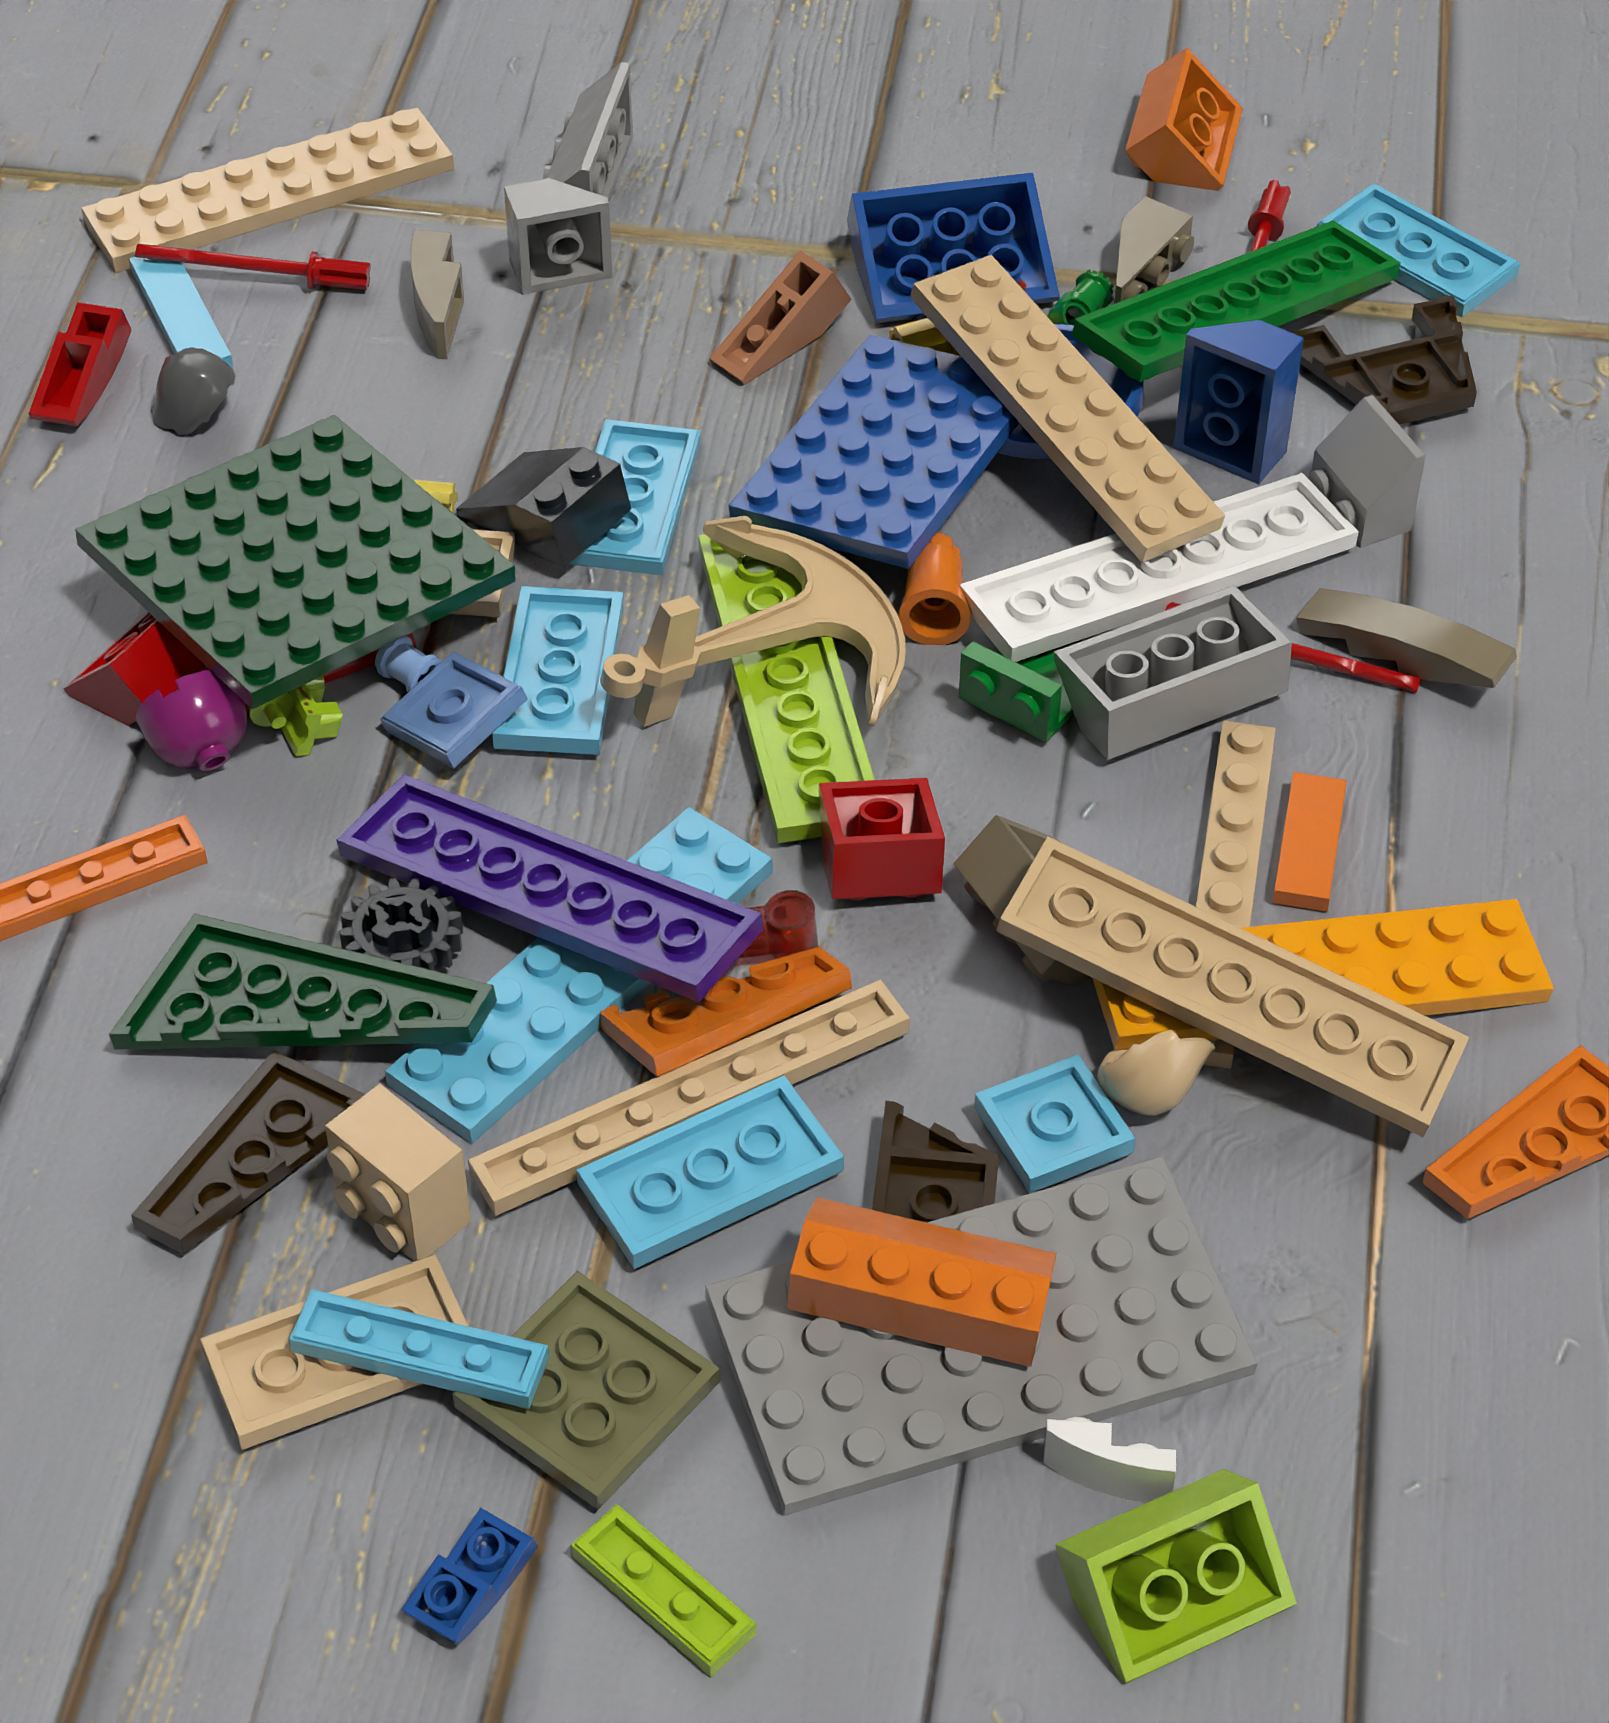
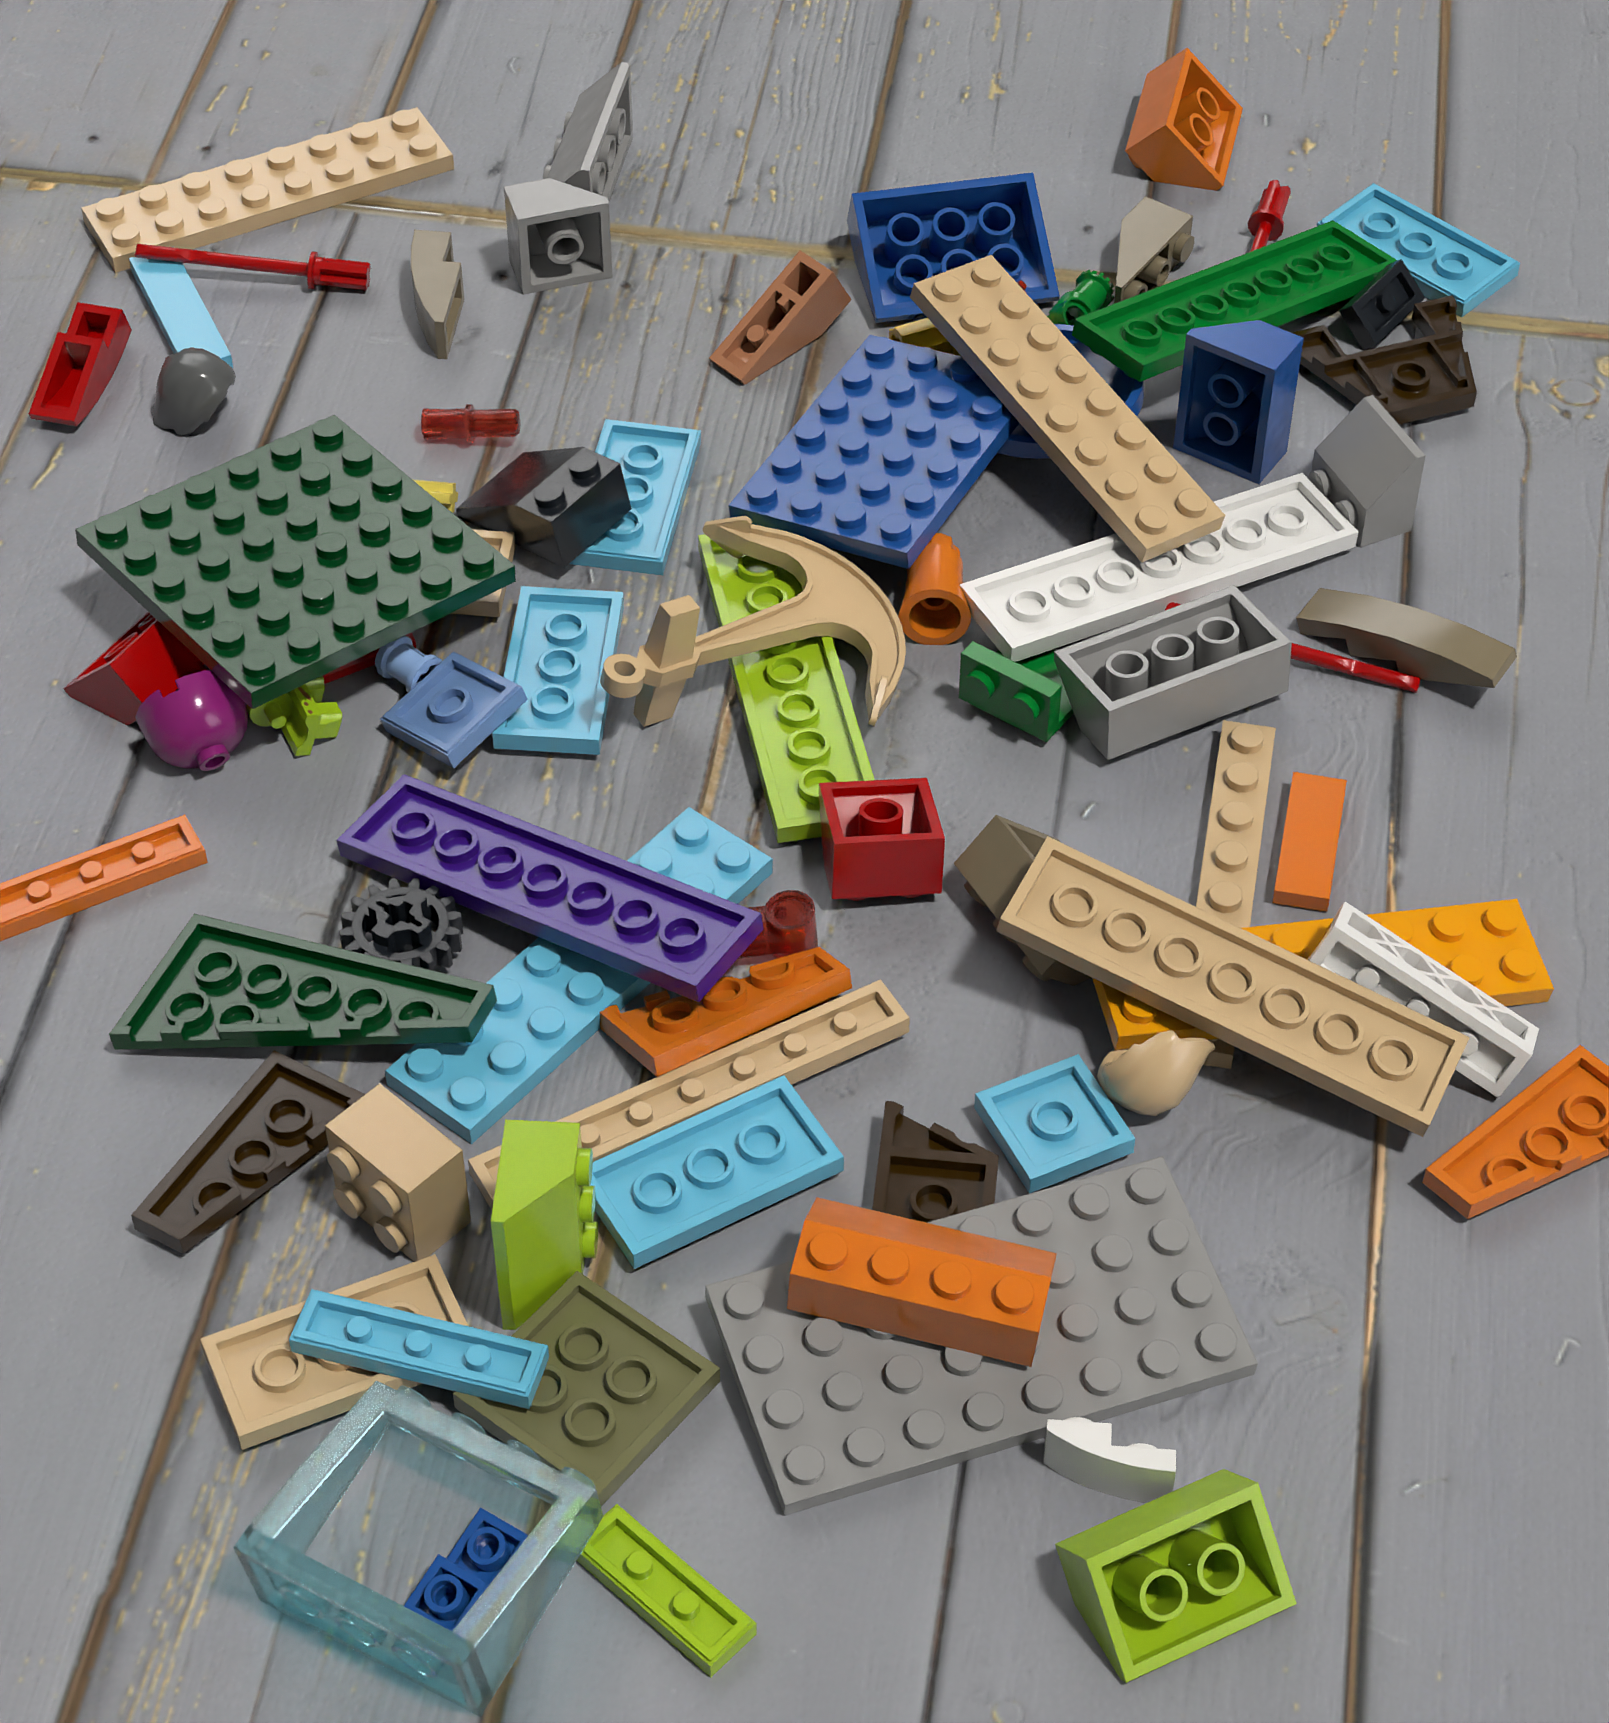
none -> clear light blue windscreen [233,1380,604,1717]
none -> clear red axle [421,404,521,443]
none -> lime slope [491,1119,598,1330]
none -> white fence [1308,902,1539,1098]
none -> black plate [1339,259,1425,350]

